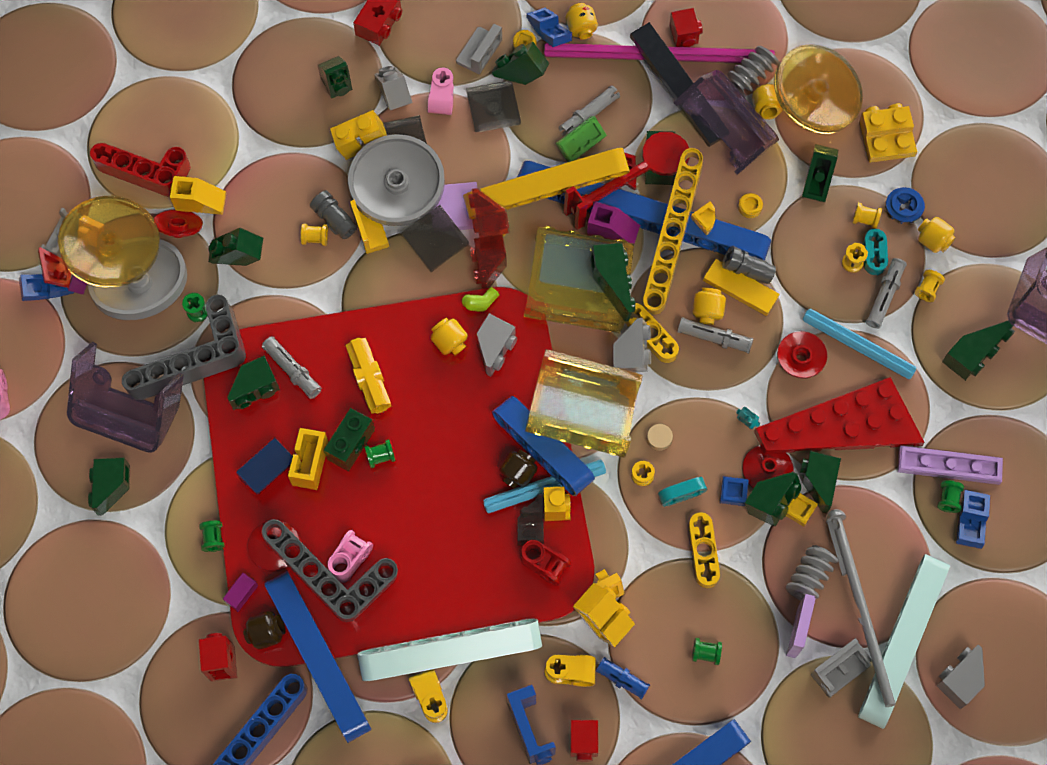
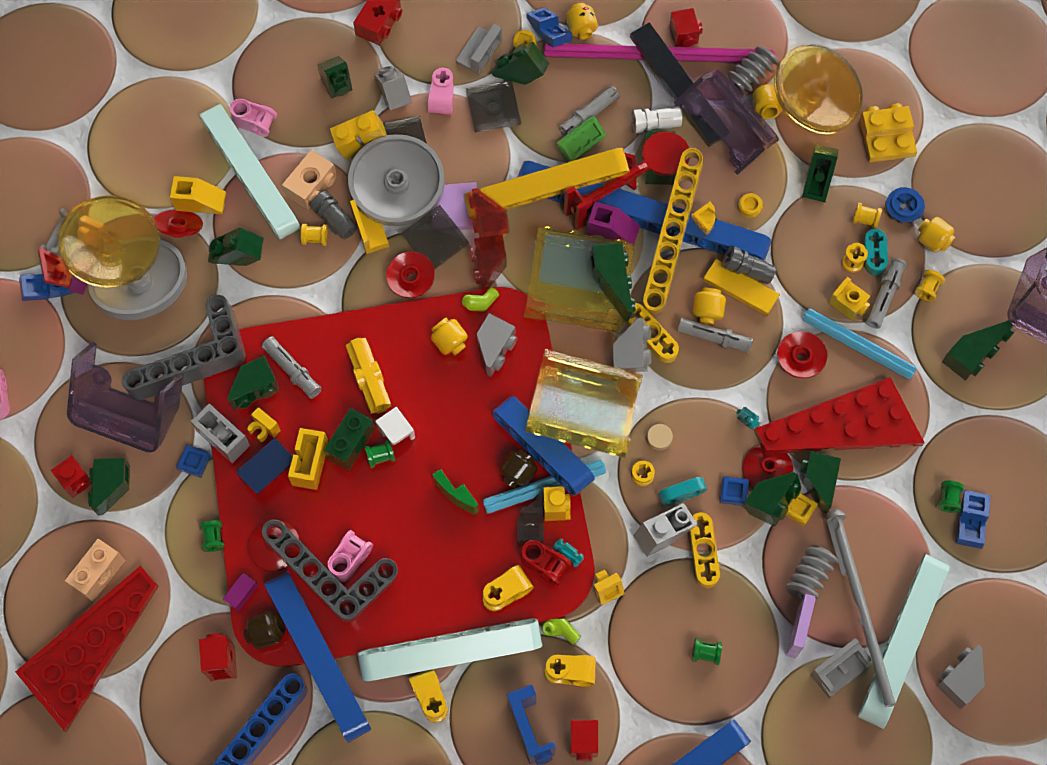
red beam [90,143,191,197] -> none
green bush [182,293,208,322] -> none
yellow piece [573,583,635,647] -> none
blue pin [596,657,650,700] -> none
lavender tile [897,446,1003,485] -> none
none -> red wing [15,565,159,732]
none -> red brick [51,455,93,498]
none -> light nougat brick [65,539,126,602]
none -> blue tile [176,445,211,478]
none -> light grey brick [191,404,250,463]
none -> light aqua beam [199,104,301,240]
none -> bright pink piece [229,99,278,137]
none -> yellow tile [247,407,281,442]
none -> light nougat brick [282,150,337,210]
none -> white panel [376,407,416,445]
none -> red dish [386,251,435,298]
none -> green slope [432,469,479,515]
none -> yellow piece [483,565,534,611]
none -> lime arm [542,619,582,645]
none -> teal piece [553,539,584,567]
none -> white axle [632,108,682,134]
none -> light grey slope [633,503,698,557]
none -> yellow brick [829,277,871,321]

